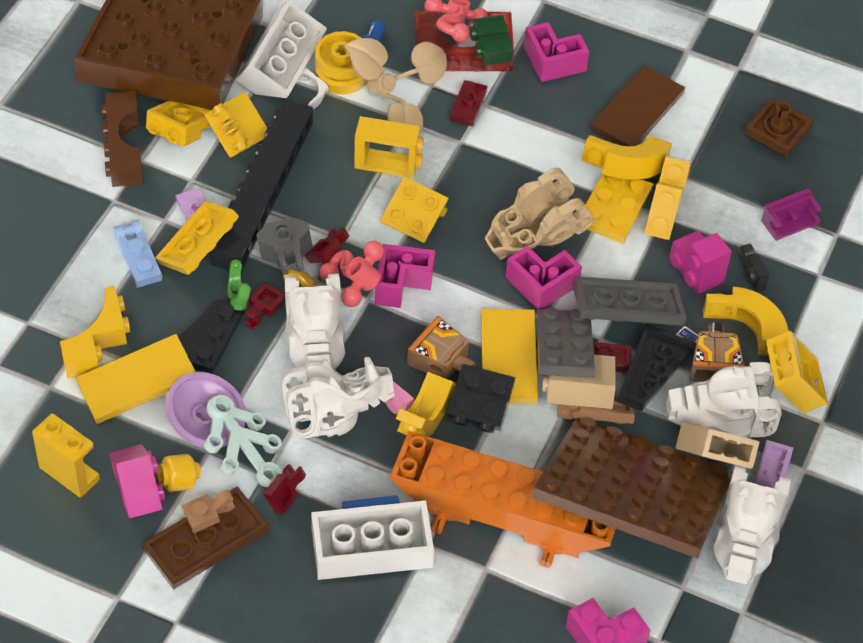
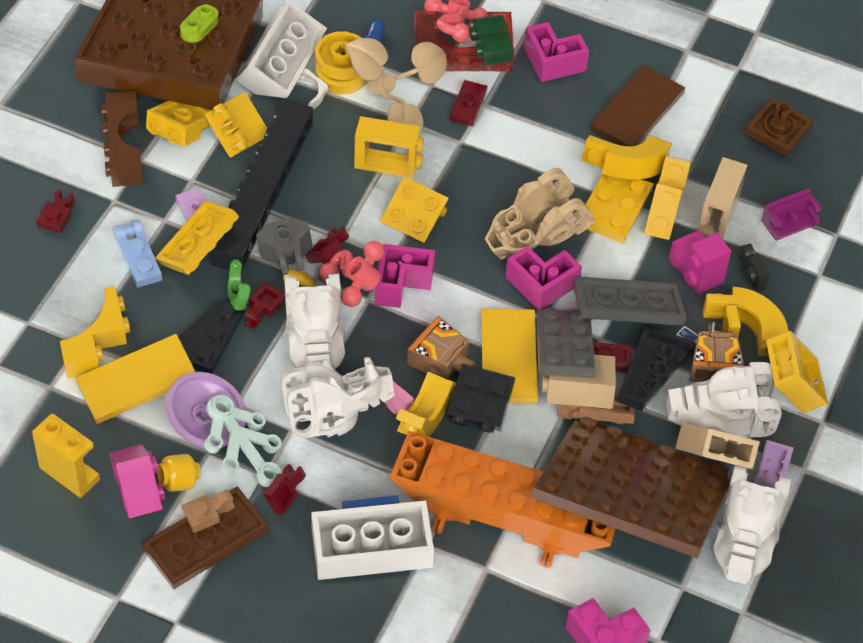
none -> dark red plate [36,189,75,234]
none -> lime plate [180,4,218,43]
none -> tan brick [698,157,747,239]
none -> yellow tile [722,305,741,336]

